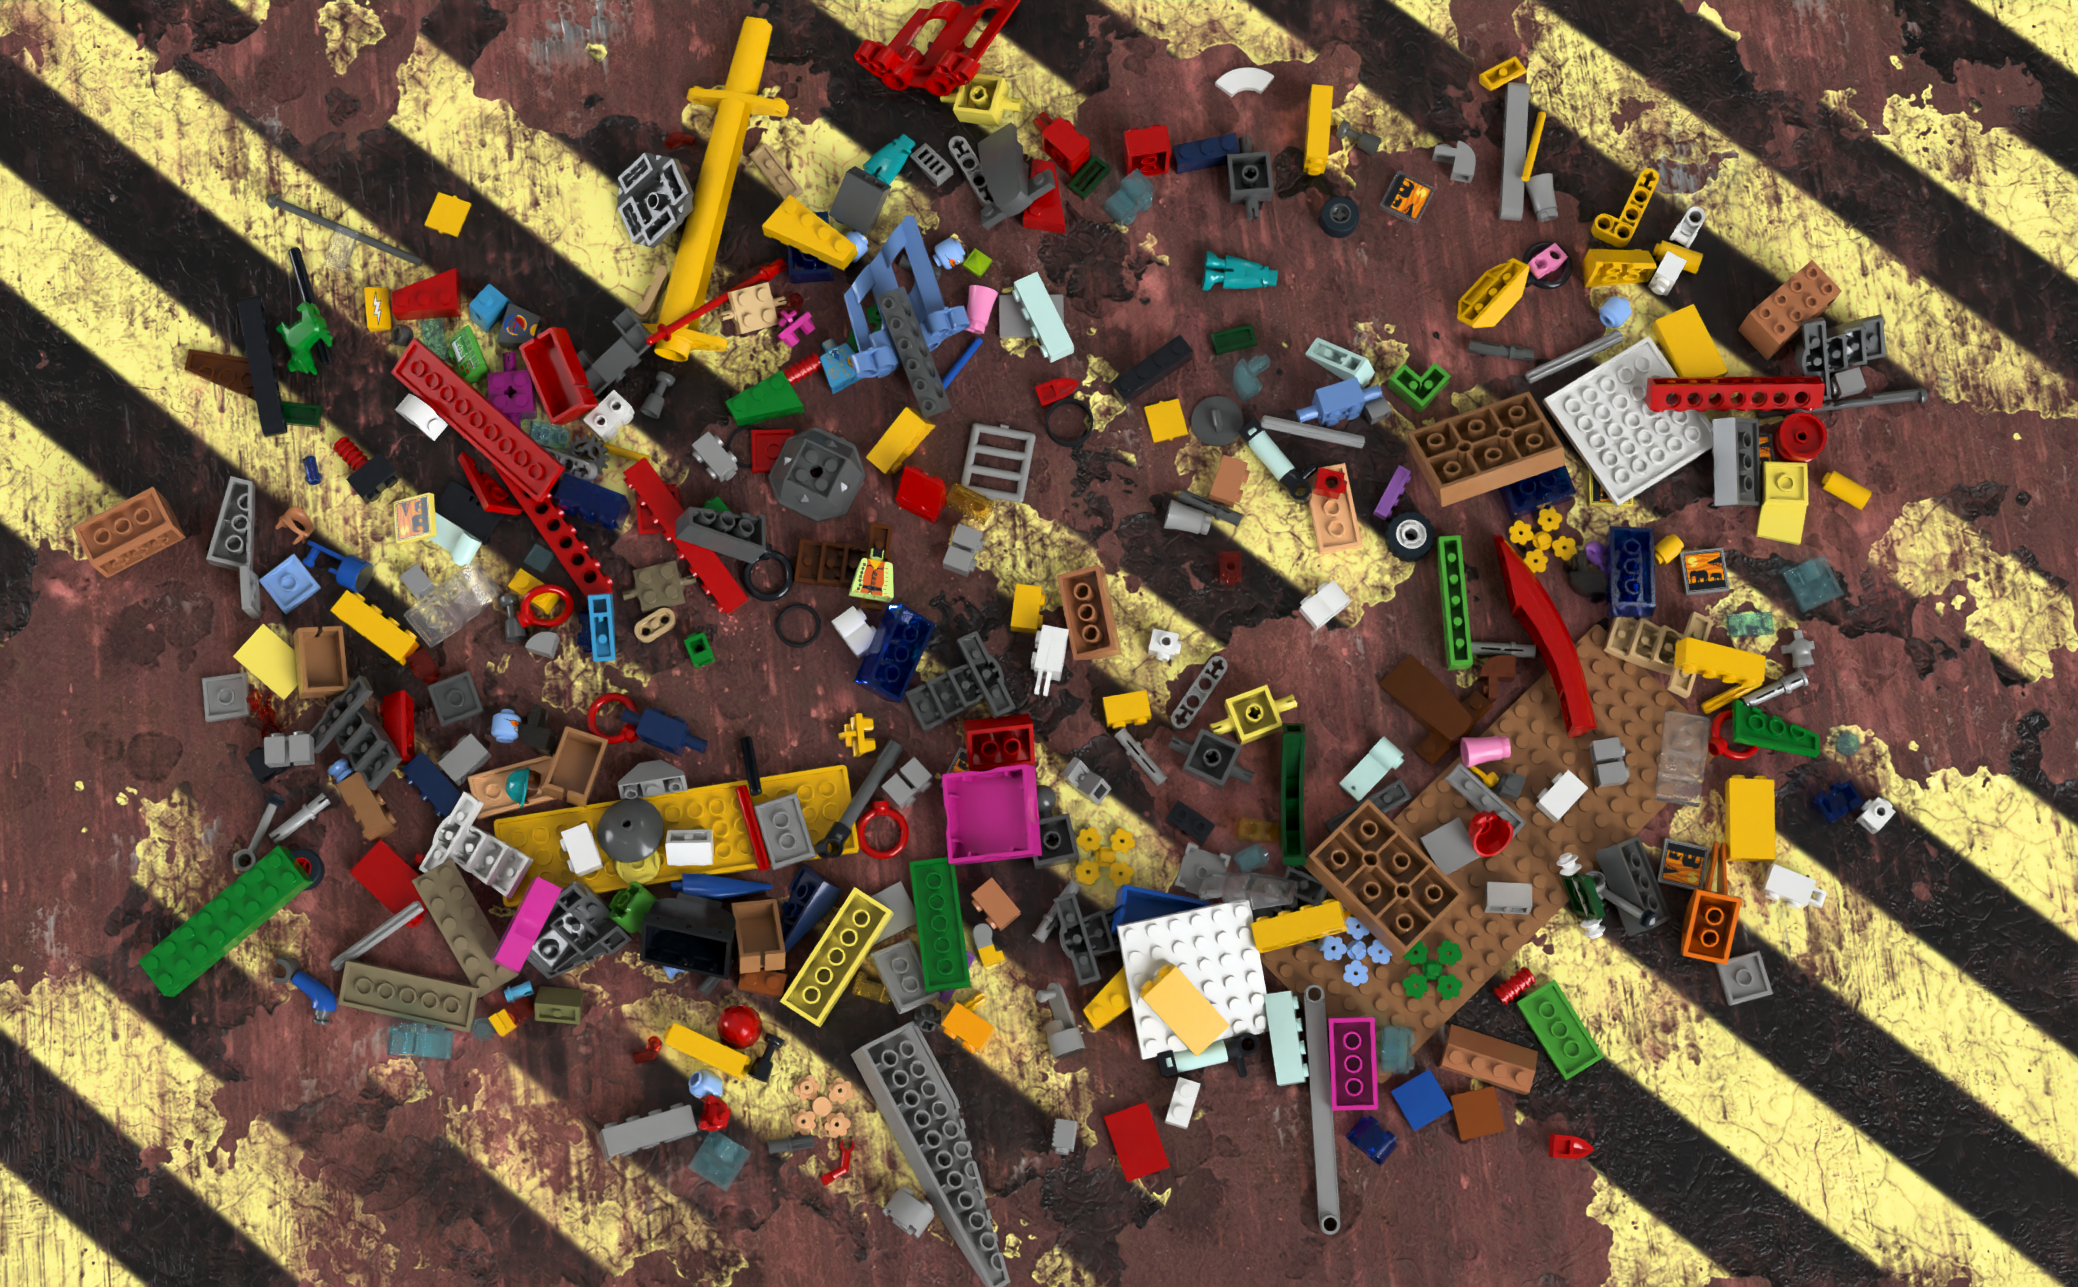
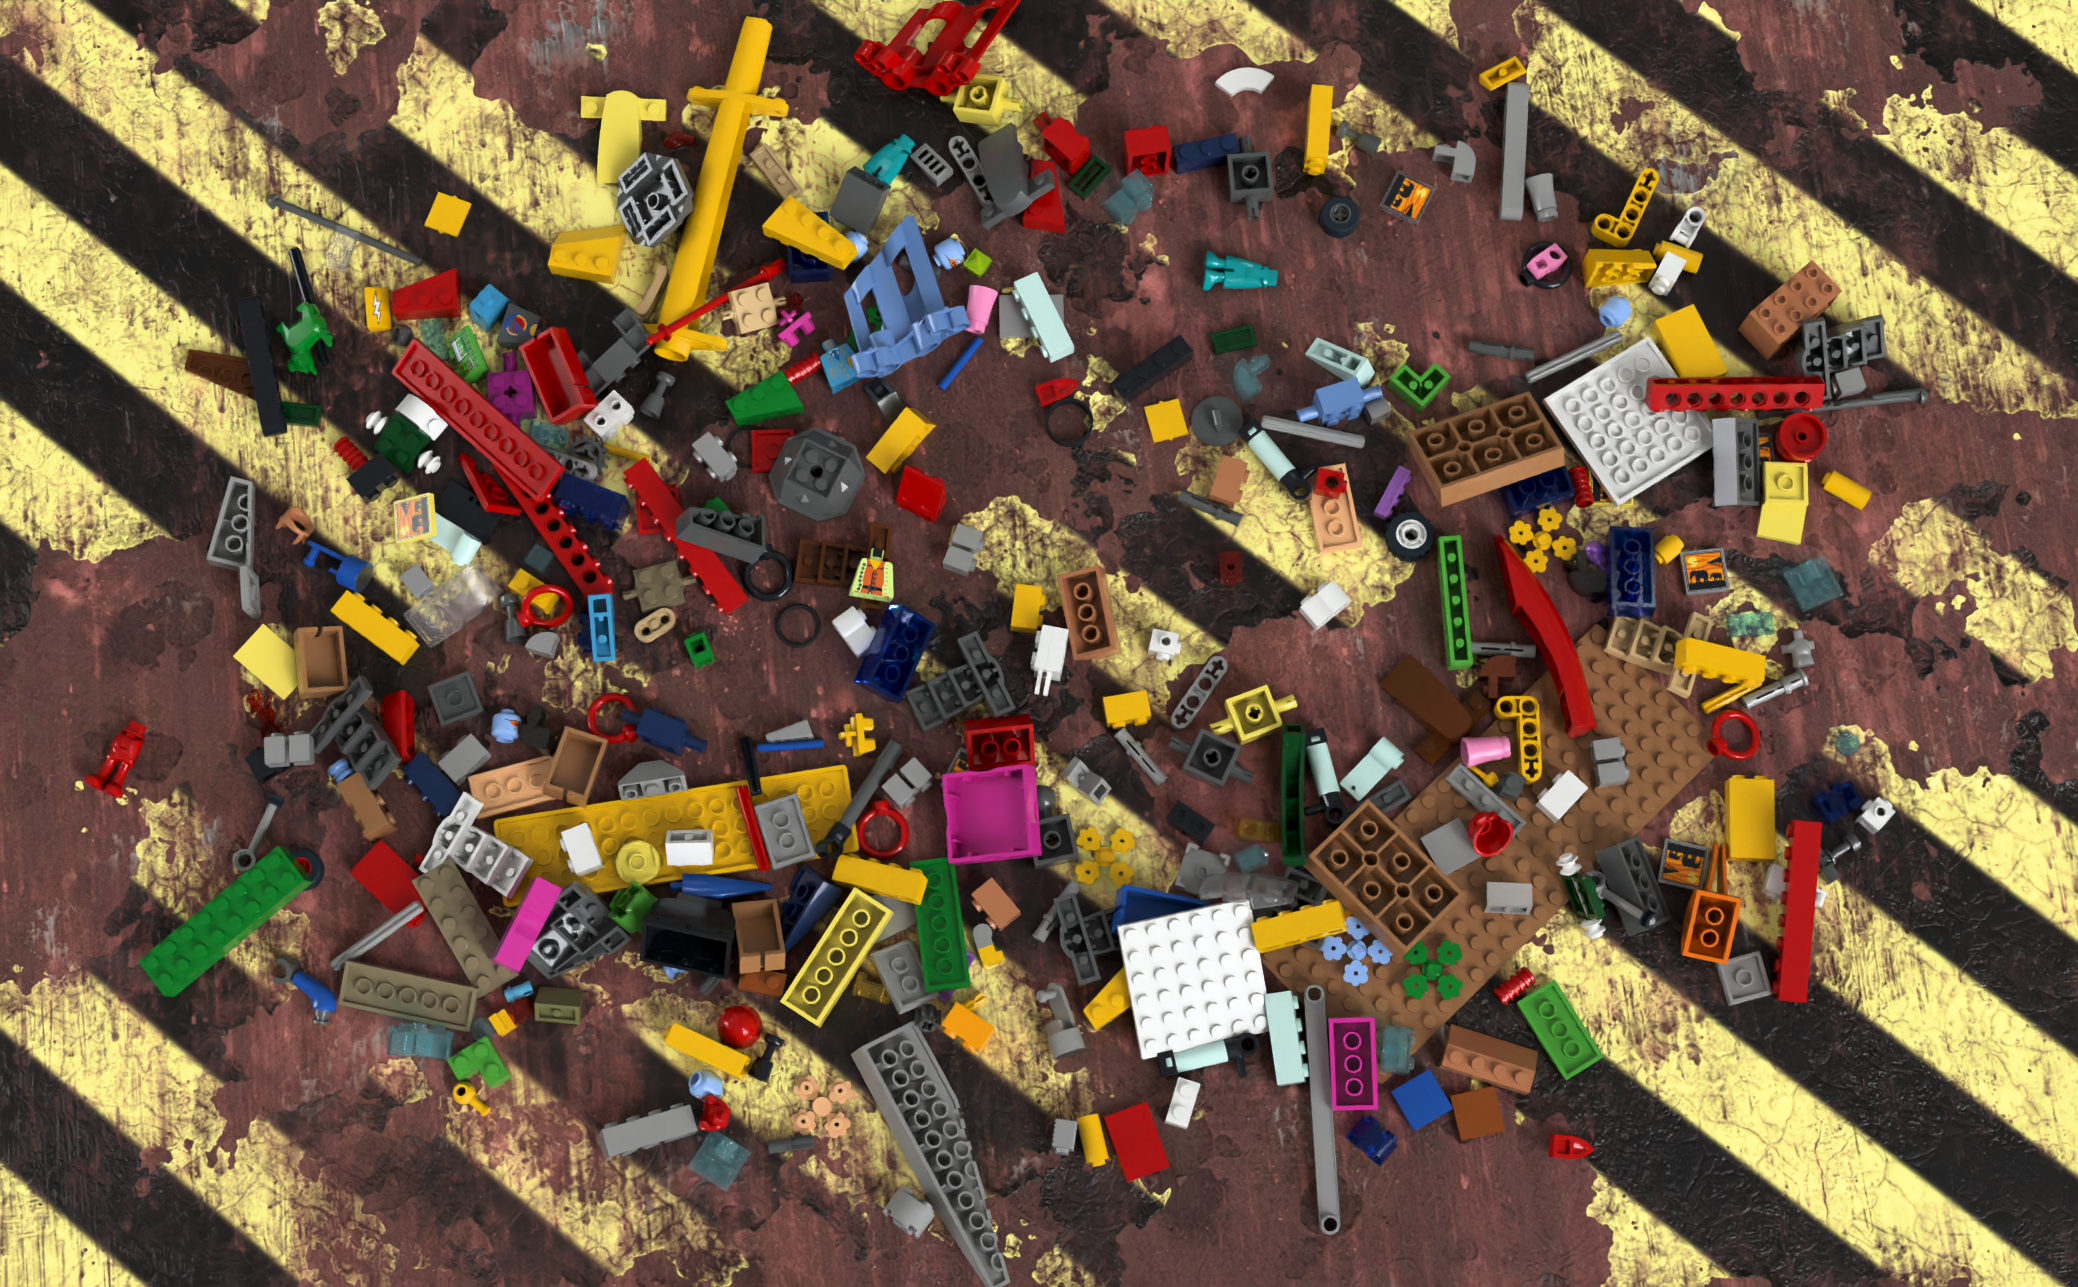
nougat brick [73,487,186,578] -> none
light grey tile [202,672,251,722] -> none
light blue tile [259,554,321,614] -> none
light grey pin [269,792,331,845] -> none
clear blue pin [302,456,322,485] -> none
clear red brick [405,647,441,685] -> none
teal piece [506,767,541,808] -> none
dark grey dish [597,798,664,863] -> none
clear red arm [633,1036,662,1064] -> none
red arm [820,1140,855,1186] -> none
dark grey brick [876,286,952,419] -> none
clear yellow brick [946,482,994,525] -> none
light grey bar [960,423,1036,503] -> none
yellow brick [1139,963,1230,1056] -> none
light grey plant [1163,499,1212,535] -> none
yellow wedge [1457,258,1530,328] -> none
yellow bar [1521,111,1546,182] -> none
clear slope [1654,711,1710,807] -> none
green wing [1732,699,1820,758] -> none
none -> red piece [83,720,147,799]
none -> dark green plate [366,411,441,474]
none -> bright green brick [447,1036,513,1089]
none -> yellow bar [452,1081,491,1117]
none -> yellow wedge [548,224,627,285]
none -> light yellow slope [581,90,667,183]
none -> blue bar [757,739,824,752]
none -> light grey slope [765,719,814,743]
none -> yellow brick [832,853,928,905]
none -> dark grey slope [863,378,904,423]
none -> yellow brick [1076,1114,1109,1167]
none -> piece [1304,727,1347,830]
none -> yellow beam [1493,696,1542,785]
none -> red piece [1567,466,1595,508]
none -> red brick [1772,819,1822,1003]
none -> dark grey bar [1818,833,1861,885]

